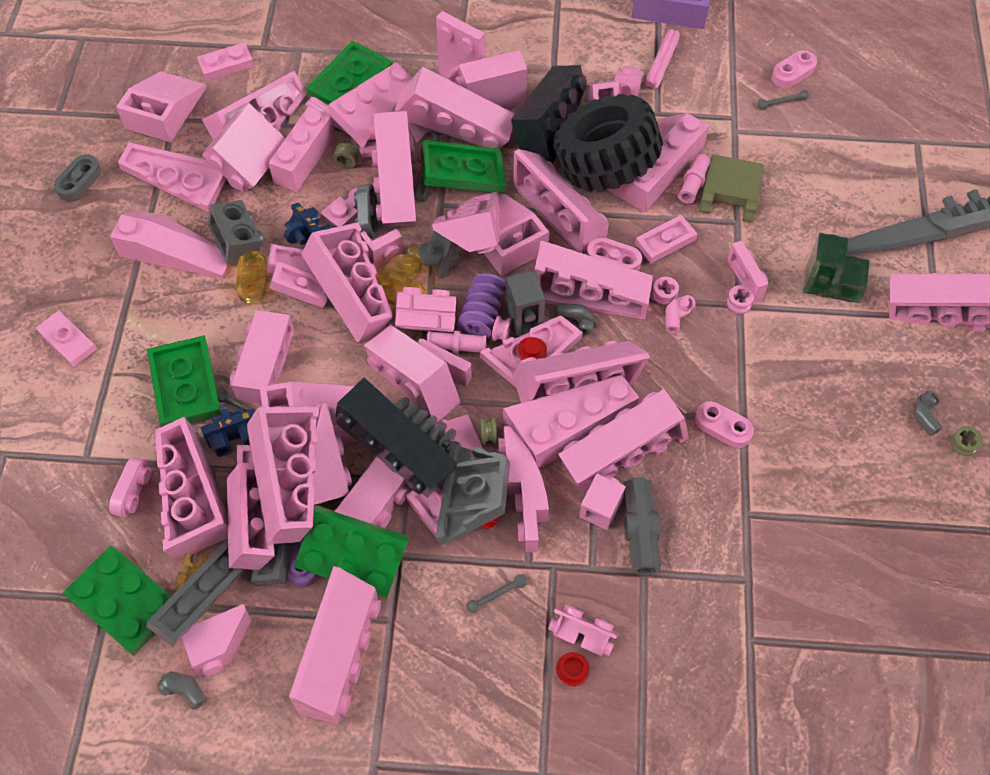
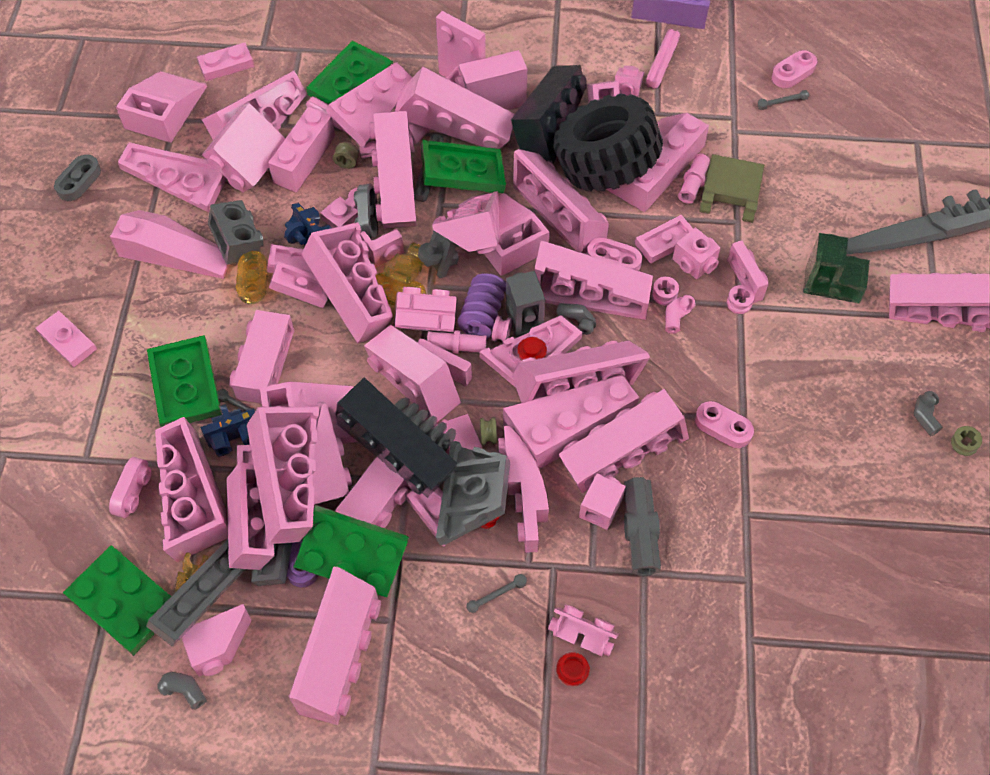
none -> bright pink brick [673,227,720,279]

